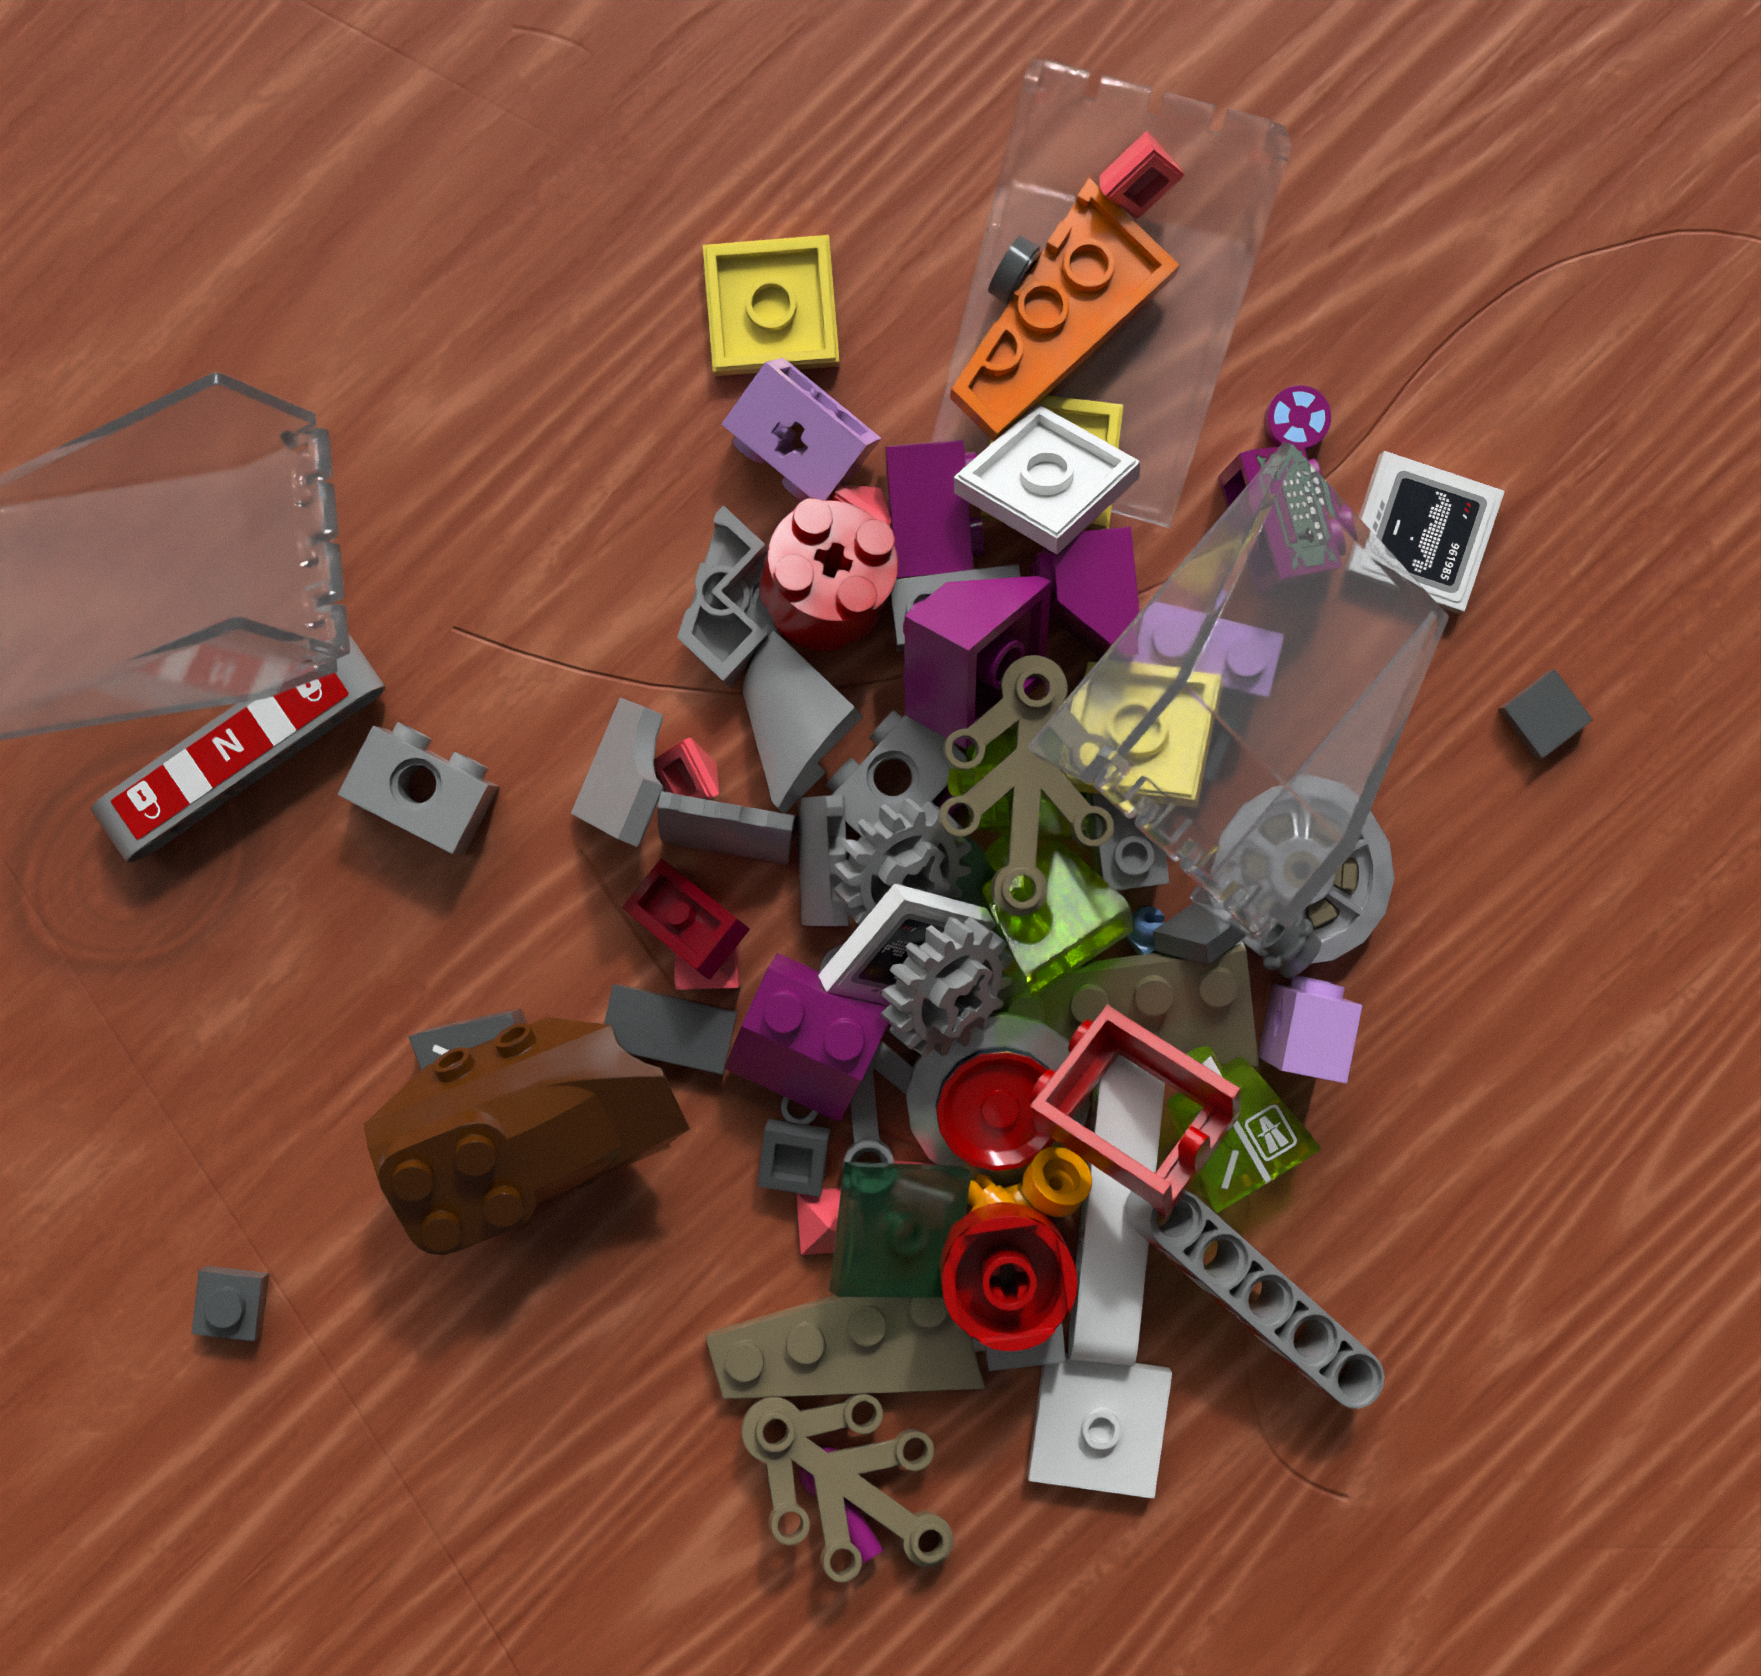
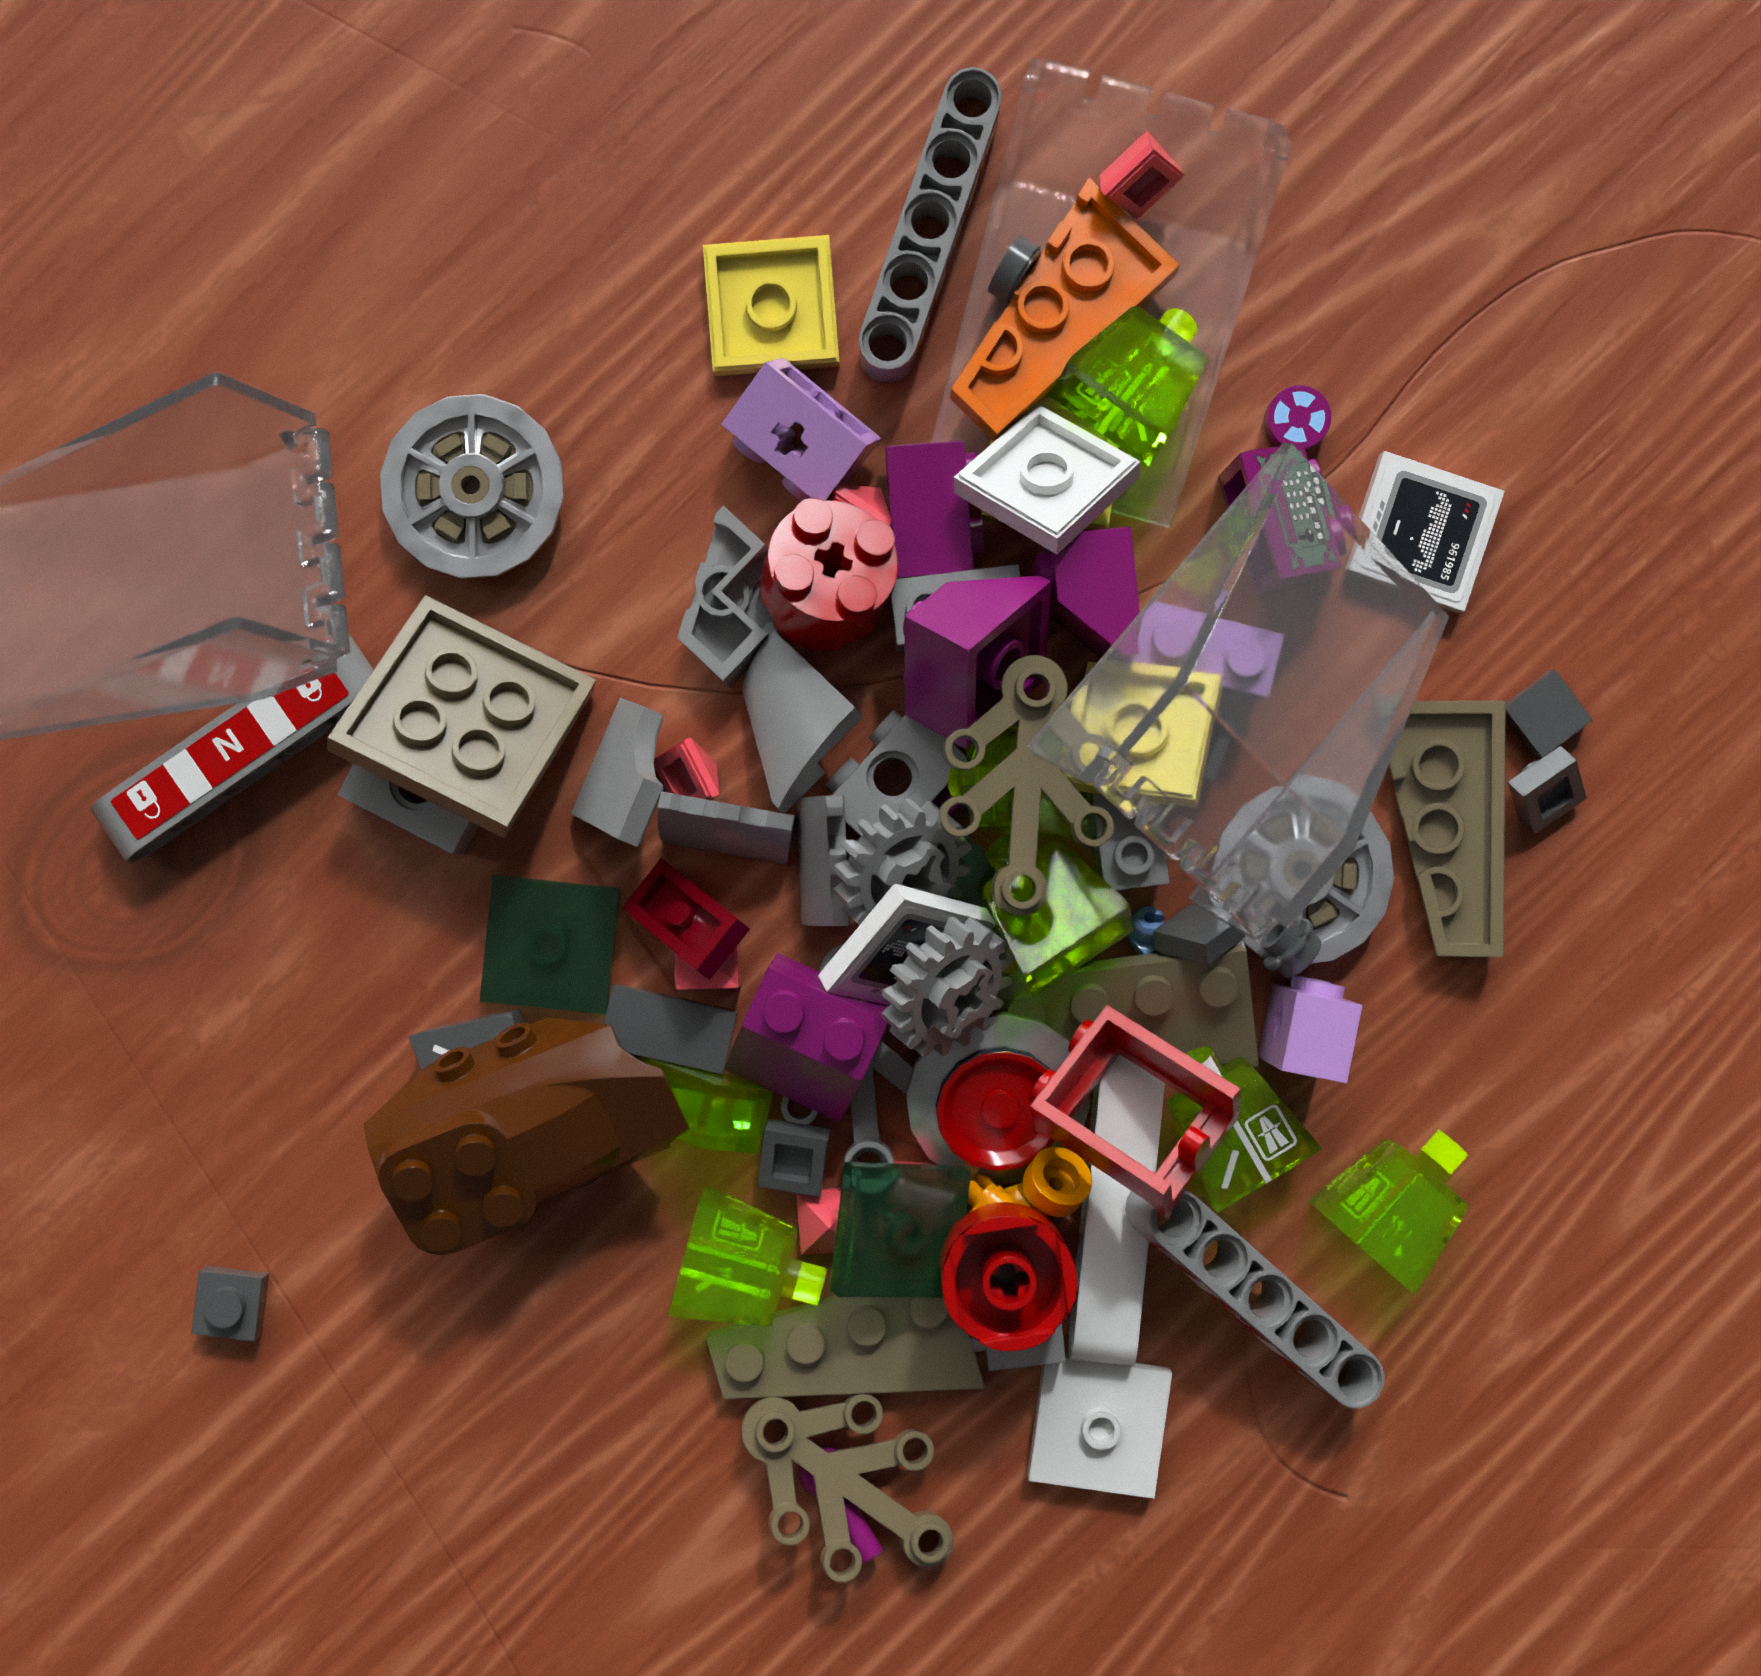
none -> plate [327,595,596,838]
none -> flat silver piece [380,394,565,579]
none -> clear green plate [479,875,622,1014]
none -> clear neon green slope [635,1055,773,1154]
none -> clear neon green torso [668,1186,827,1326]
none -> light grey beam [859,67,1002,384]
none -> clear neon green torso [1050,307,1207,468]
none -> clear neon green torso [1309,1129,1468,1294]
none -> dark tan wing [1373,701,1506,957]
none -> dark grey plate [1508,746,1587,834]

